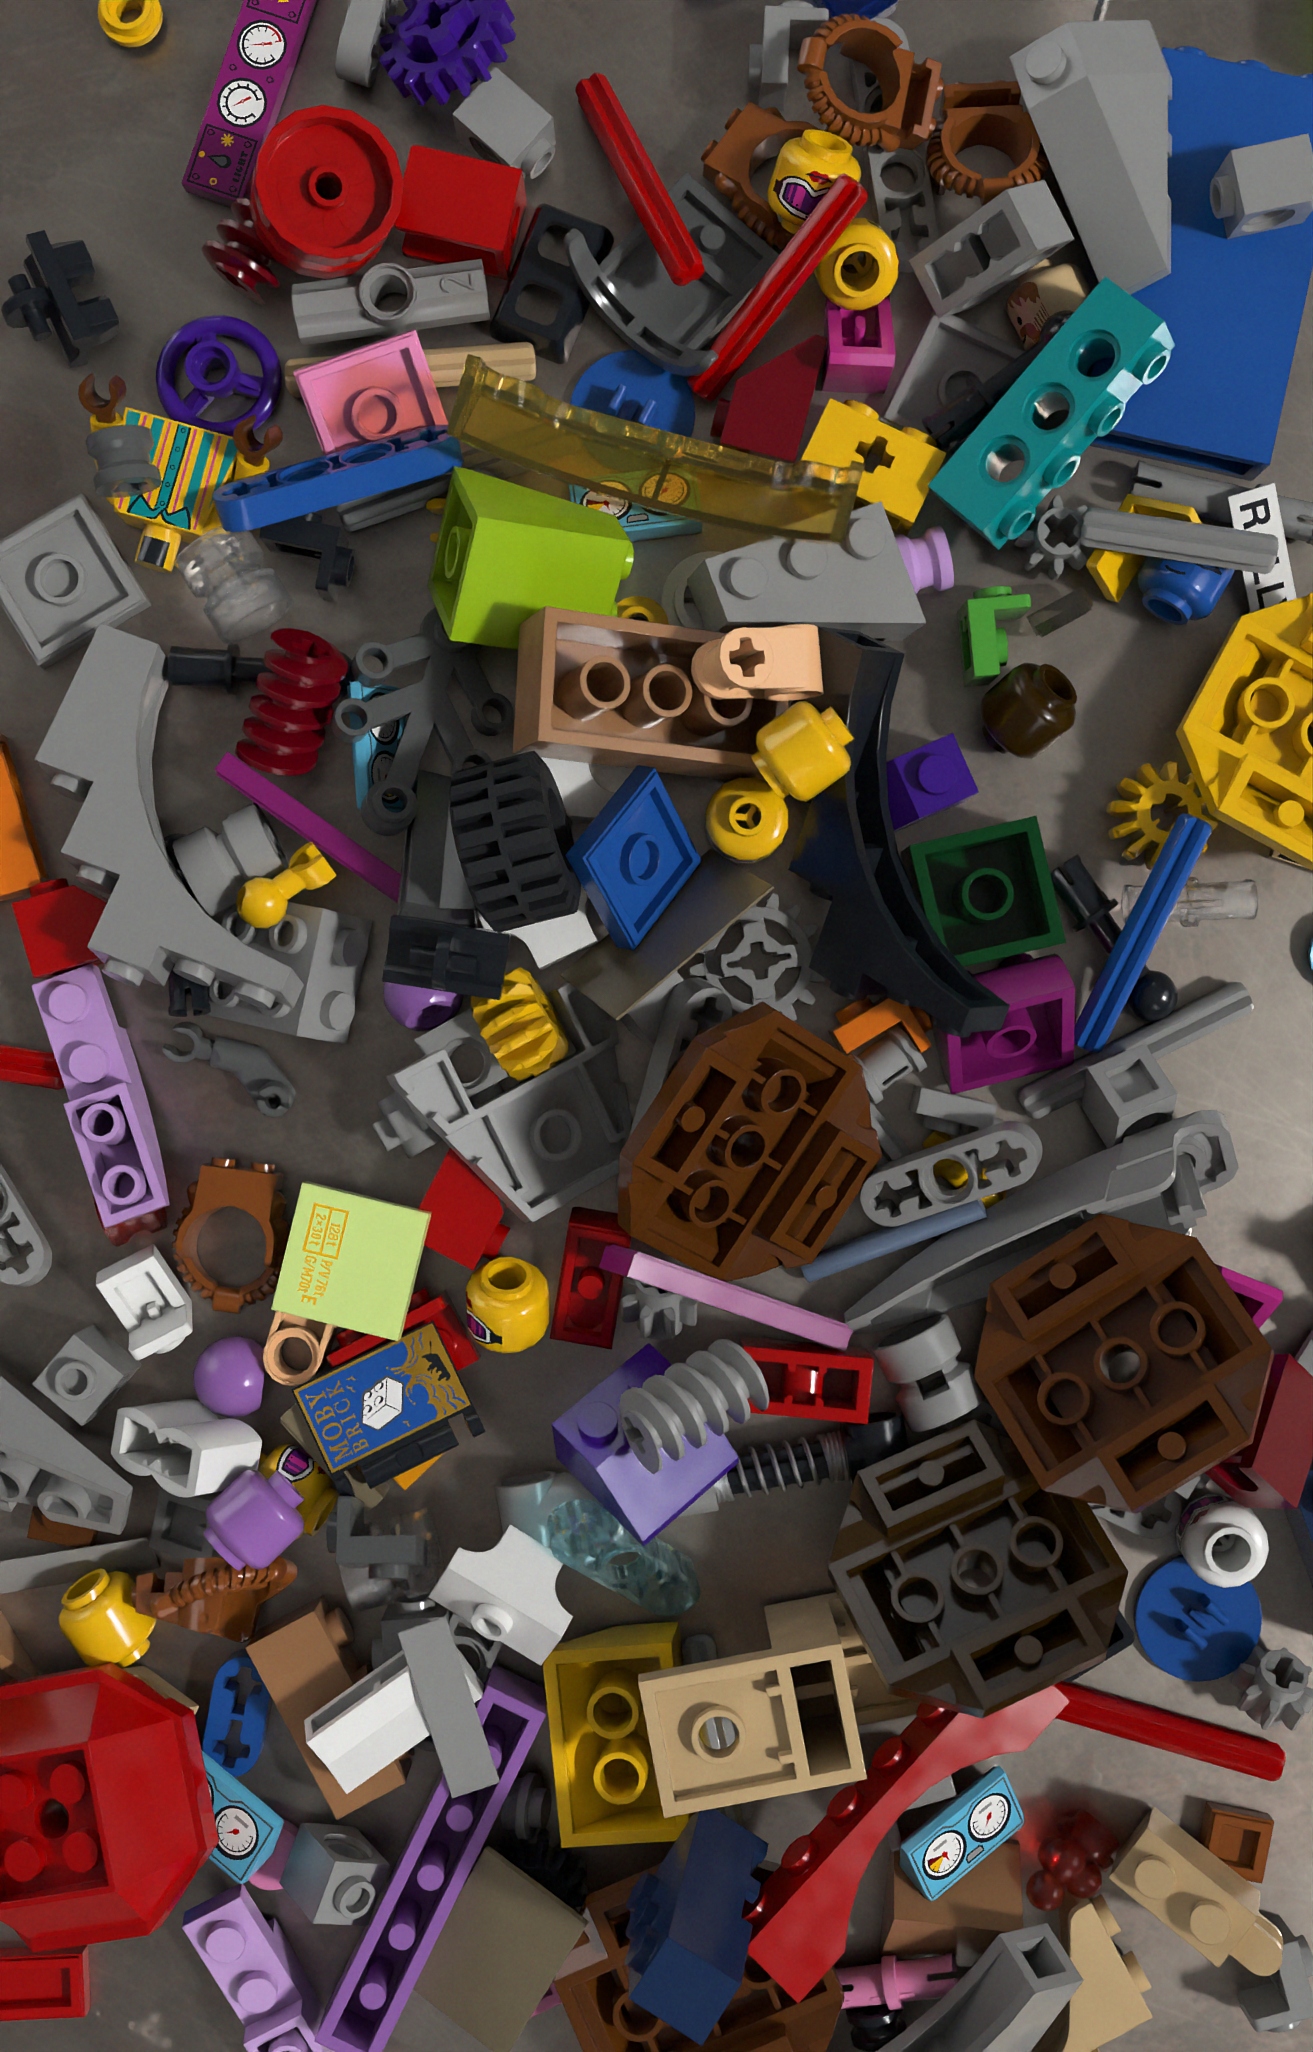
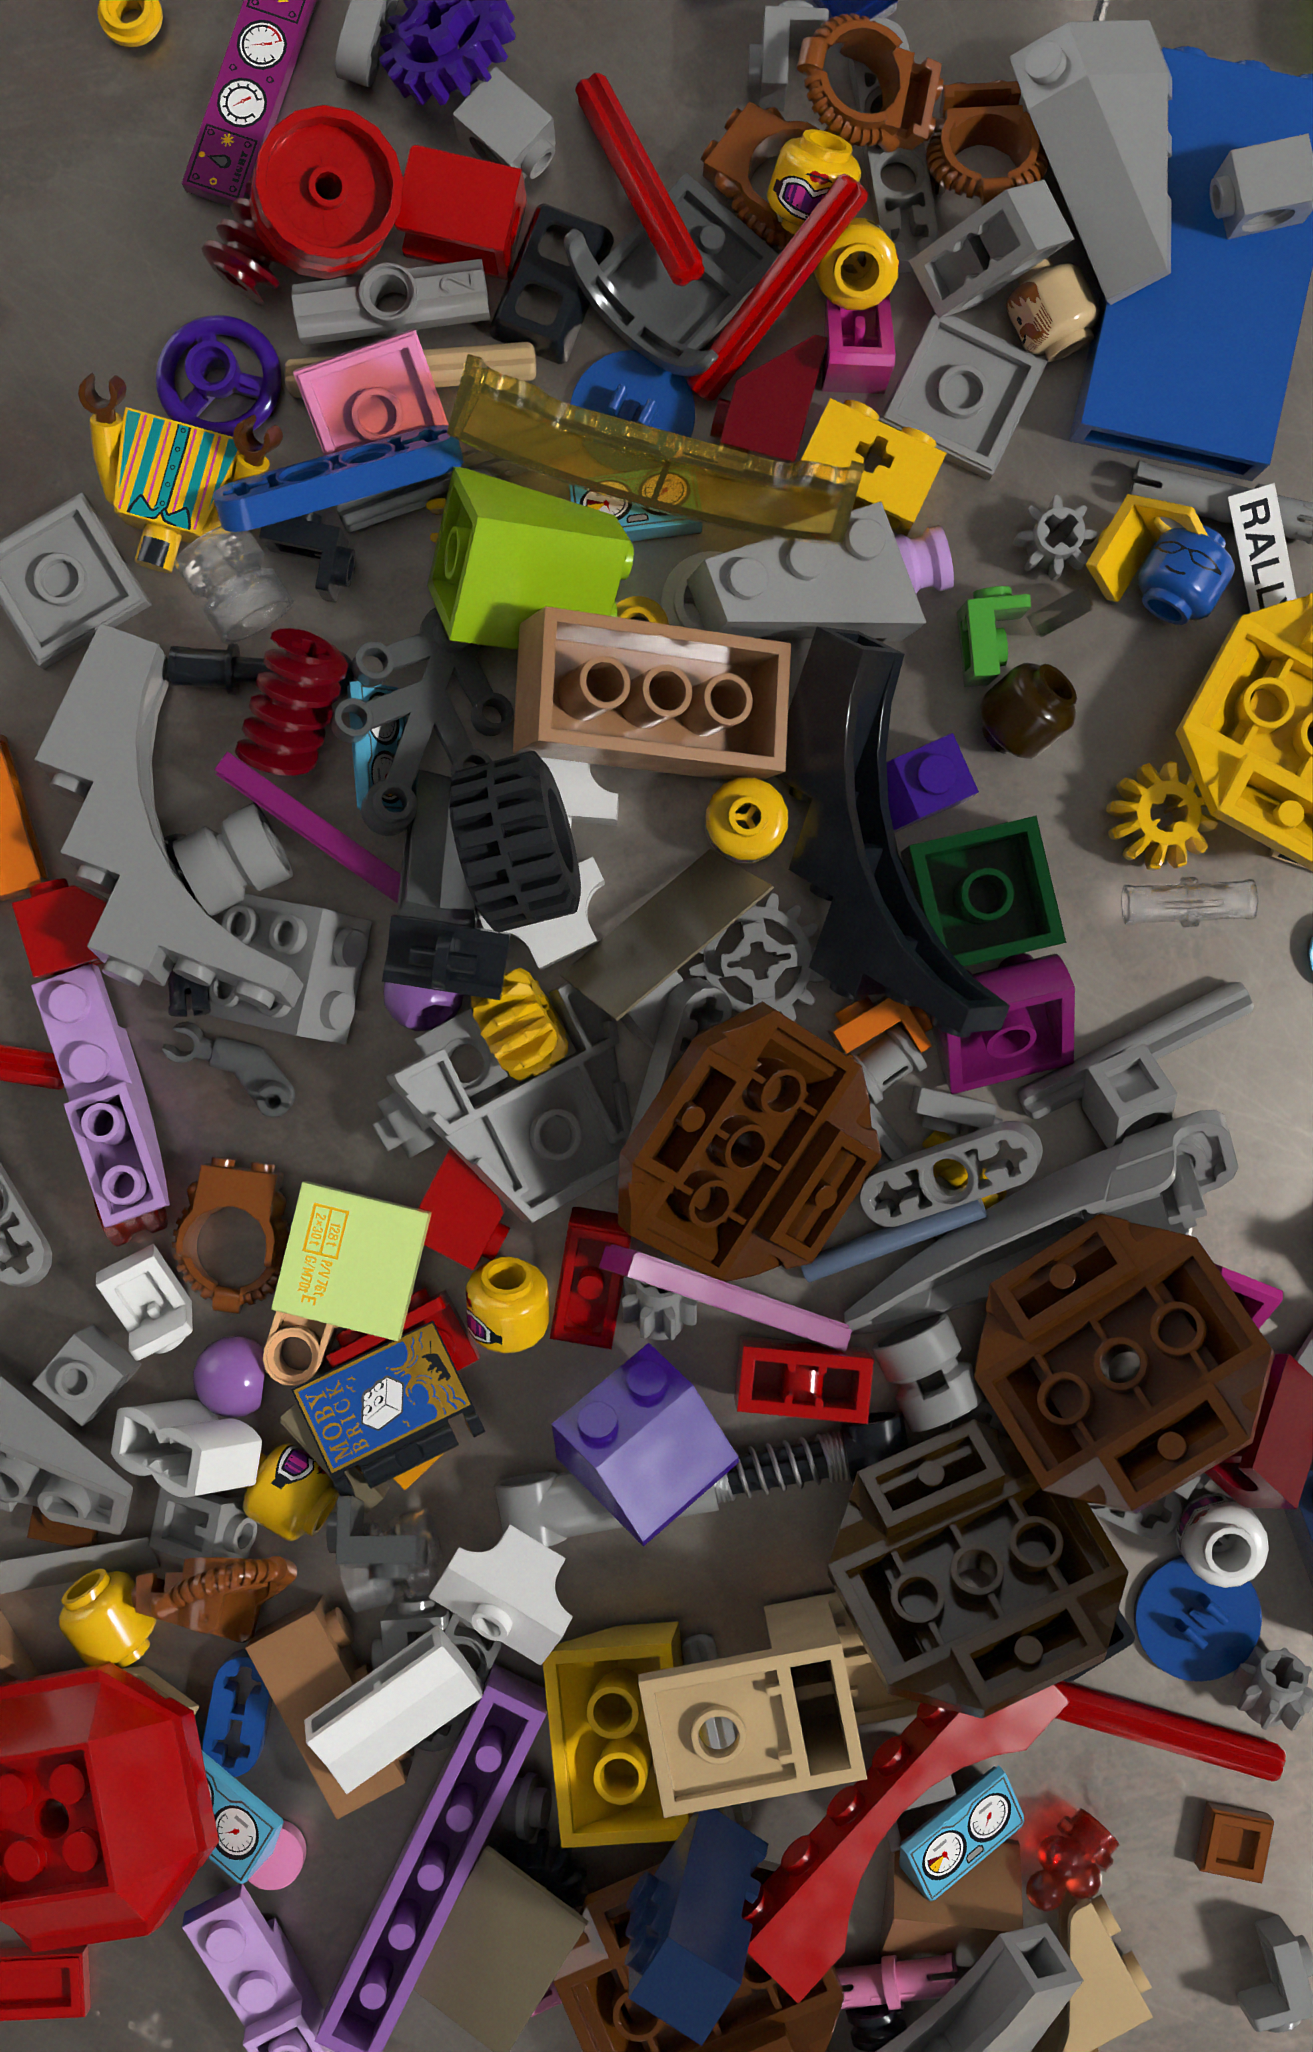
black hips [0,230,119,368] -> none
dark grey wheel [86,425,162,498] -> none
medium lavender head [203,1470,304,1571] -> none
yellow arm [236,842,336,928] -> none
light grey brick [279,1823,390,1926] -> none
light grey sticker [397,1617,500,1799] -> none
clear light blue beam [547,1499,701,1616] -> none
blue tile [565,765,702,951] -> none
light grey piece [619,1339,769,1474] -> none
light nougat piece [691,624,824,701] -> none
yellow head [751,701,854,801] -> none
black pin [922,310,1074,453] -> none
teal brick [927,276,1175,550] -> none
black pin [1050,854,1178,1021] -> none
blue axle [1074,813,1211,1053] -> none
light grey axle [1080,507,1279,574] -> none
tan brick [1109,1806,1283,1976] -> none

